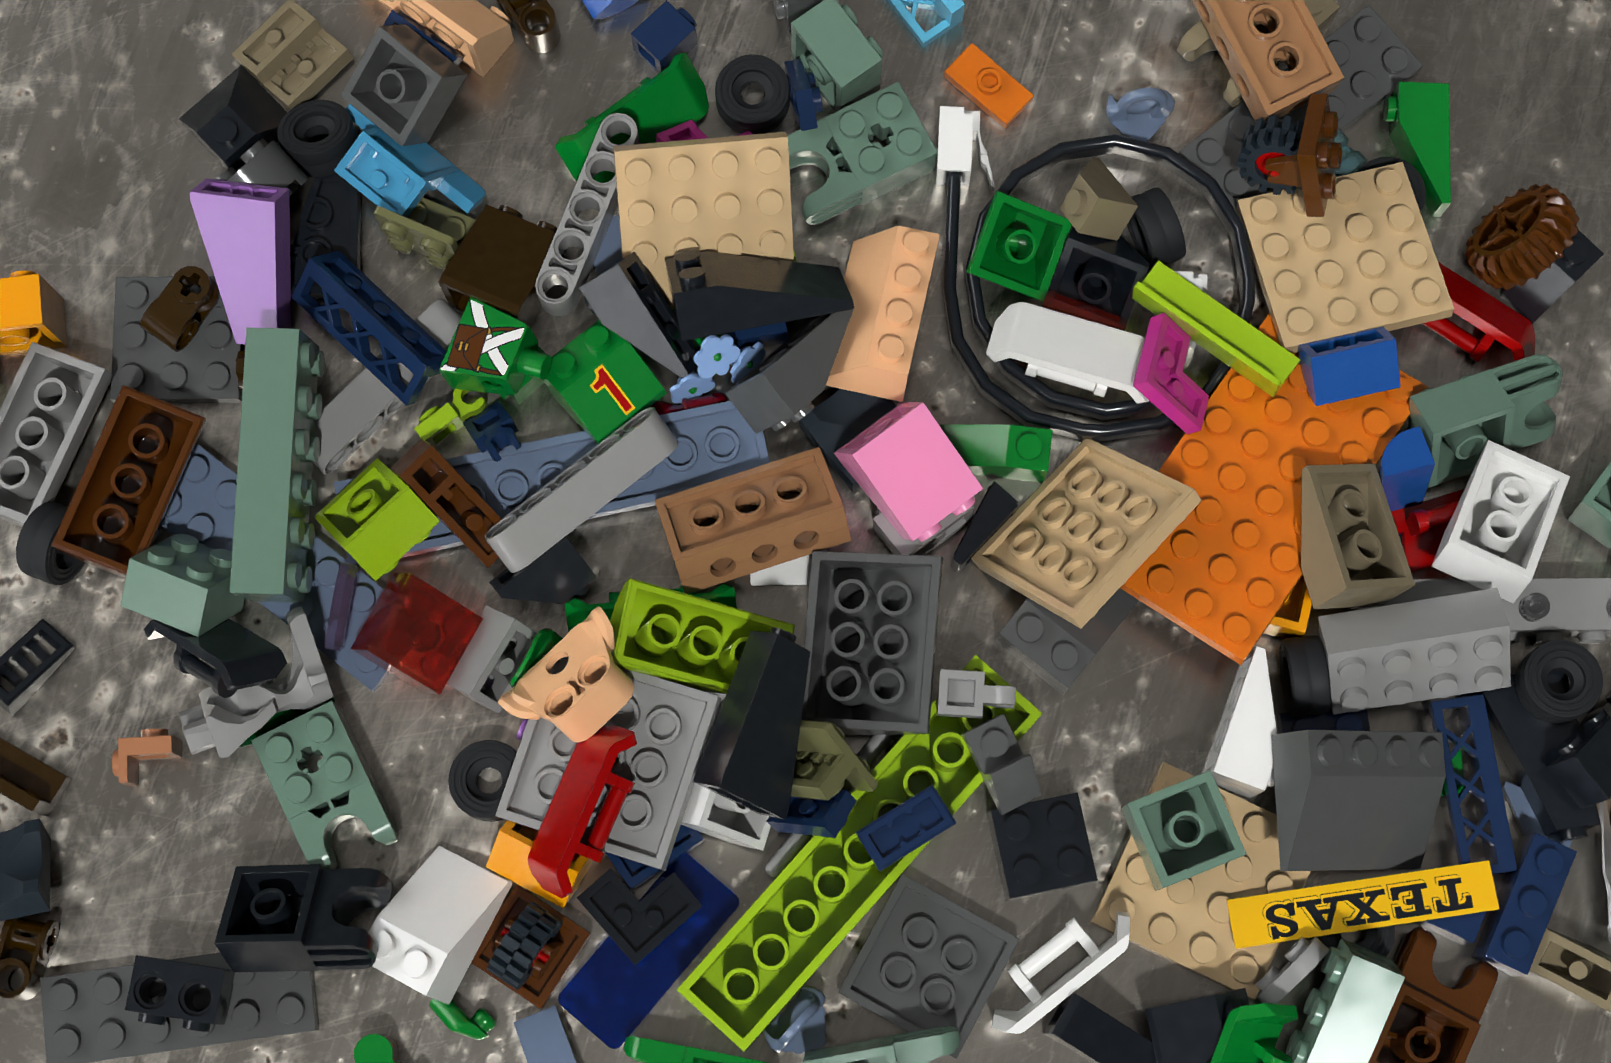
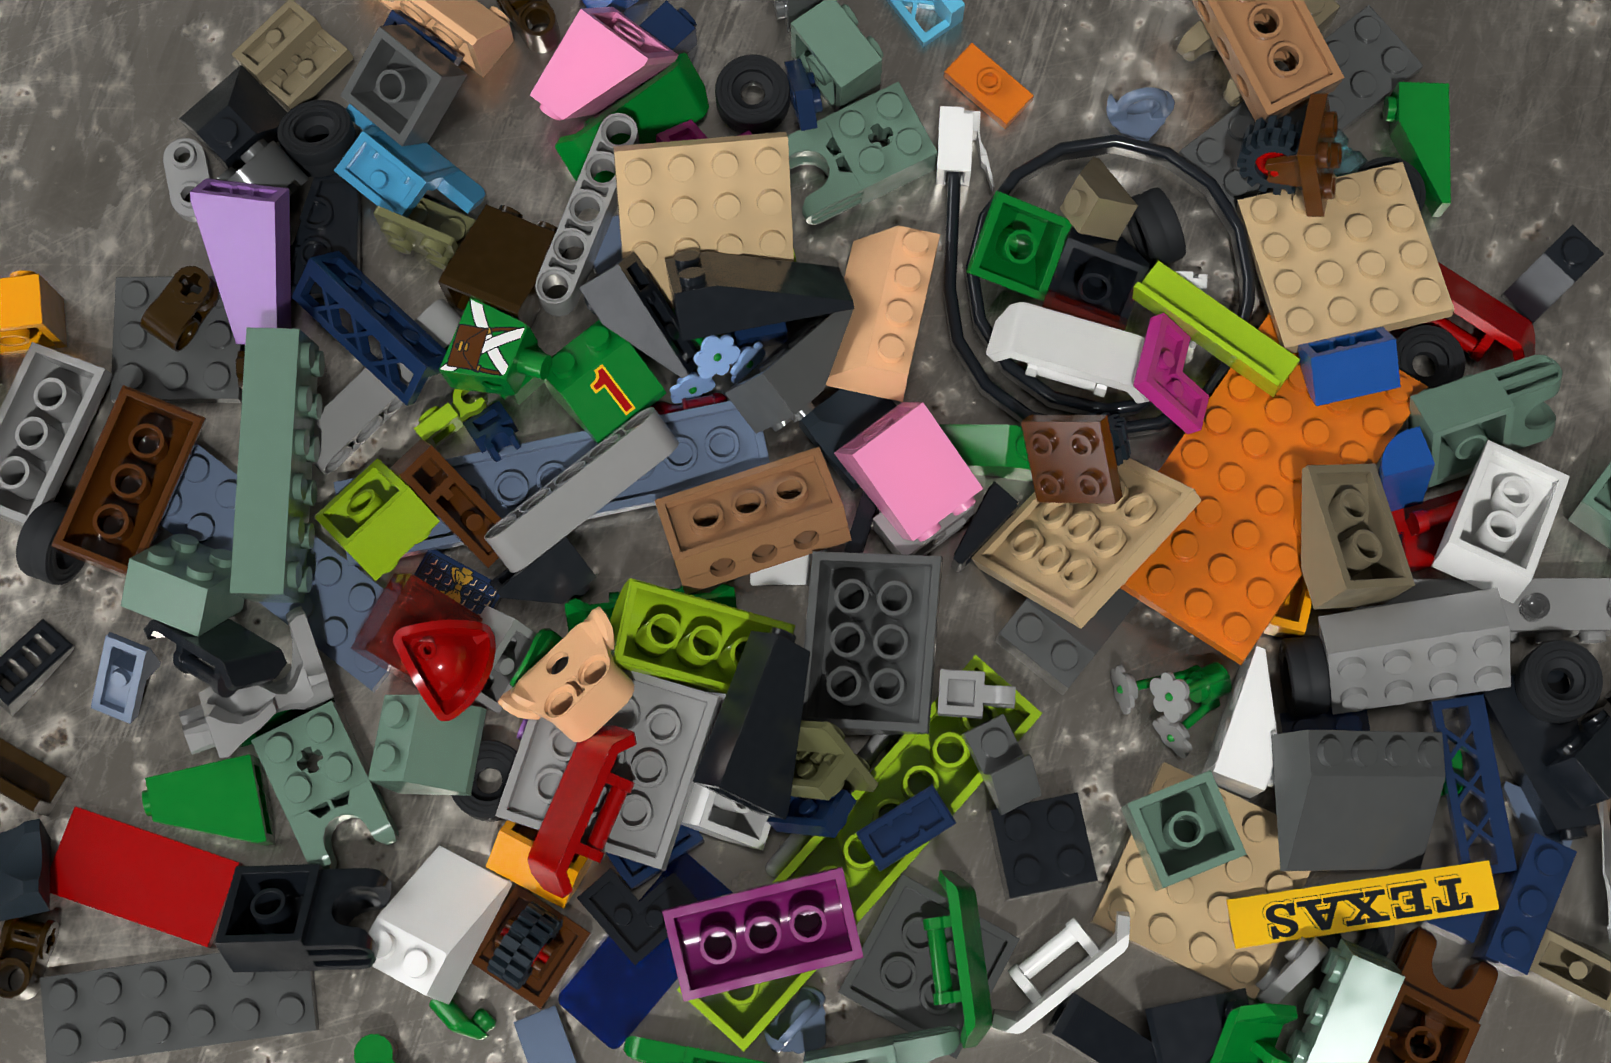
nougat bracket [112,729,182,787] -> none
black brick [125,955,235,1032] -> none
clear purple tile [325,562,359,651] -> none
reddish brown gear [1465,184,1580,290] -> none
none -> red tile [50,806,243,948]
none -> sand blue slope [91,632,161,724]
none -> green slope [142,754,275,846]
none -> light grey plate [163,138,212,222]
none -> sand green slope [368,695,487,796]
none -> red hat [393,620,496,721]
none -> tile [409,549,502,621]
none -> bright pink slope [530,7,679,121]
none -> magenta brick [662,866,864,1002]
none -> black tile [844,490,877,553]
none -> green piece [923,870,993,1049]
none -> reddish brown plate [1021,412,1131,504]
none -> plant [1111,662,1232,758]
none -> black tyre [1396,325,1465,389]

